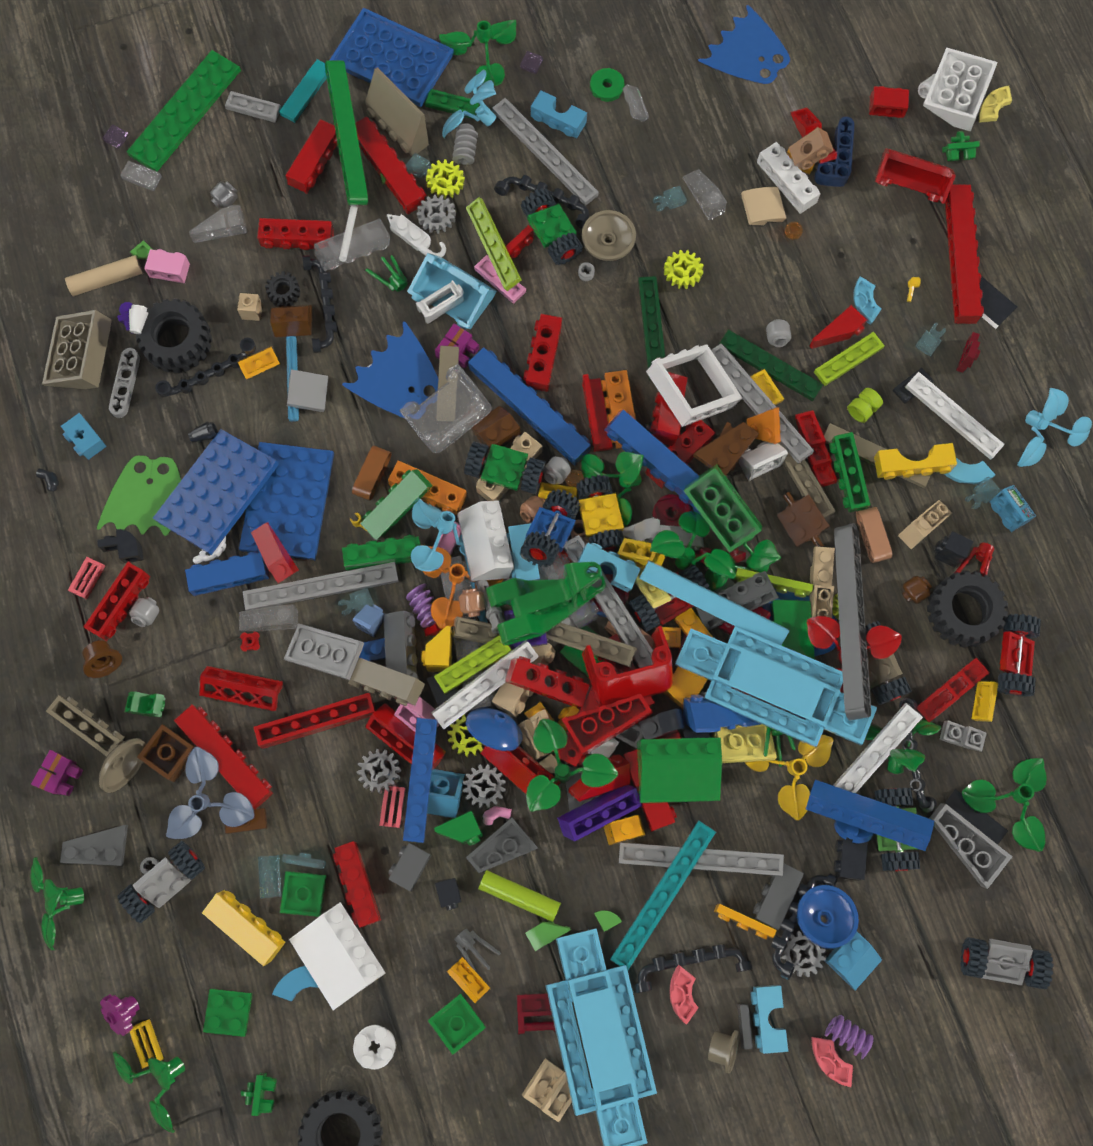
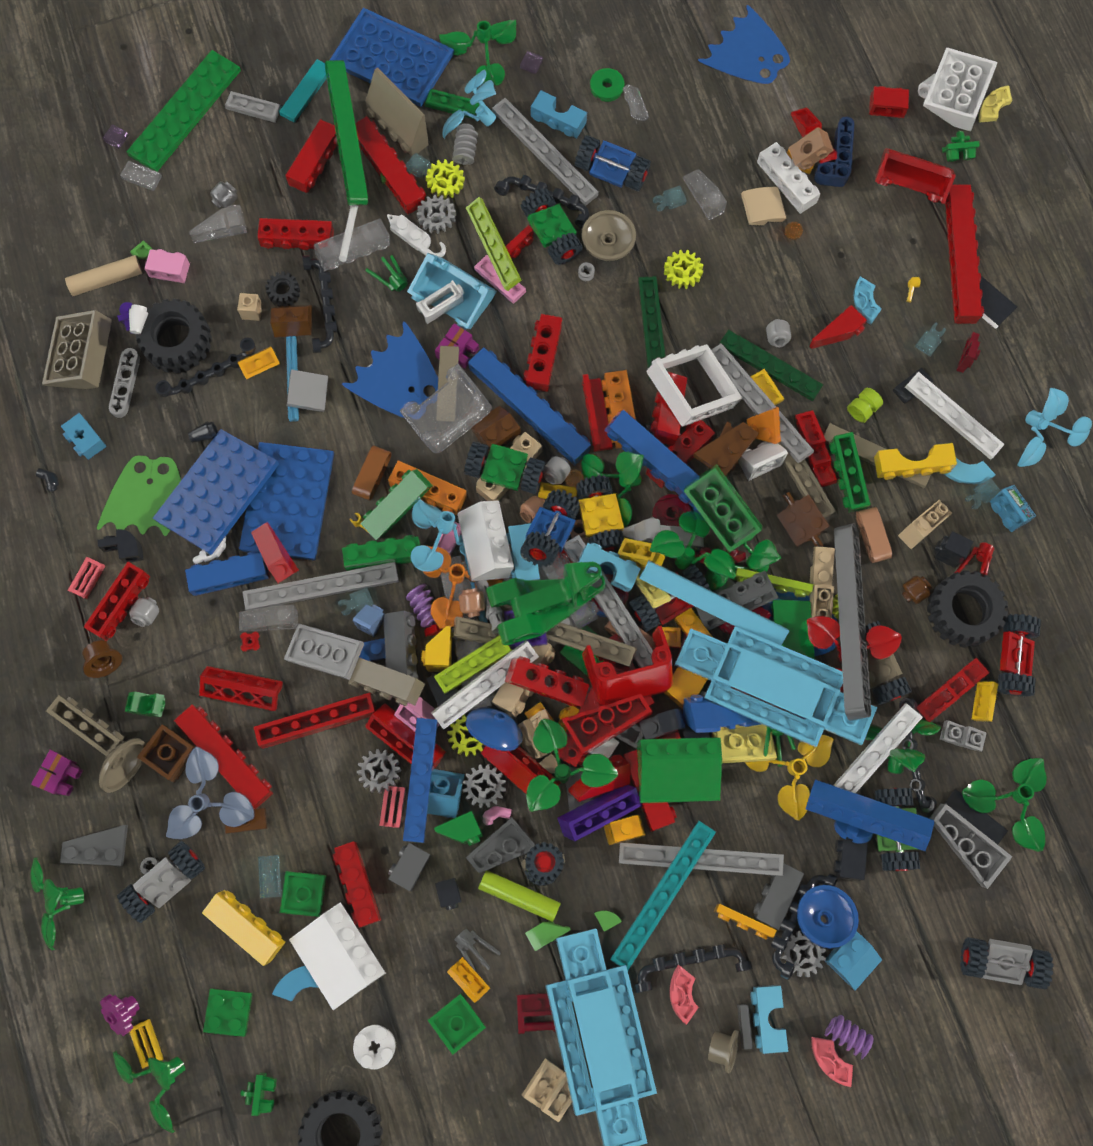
clear light blue plate [282,853,326,869] -> none
lime plate [814,332,885,386] -> none
none -> black plate [522,842,565,886]
none -> plate [575,135,651,192]

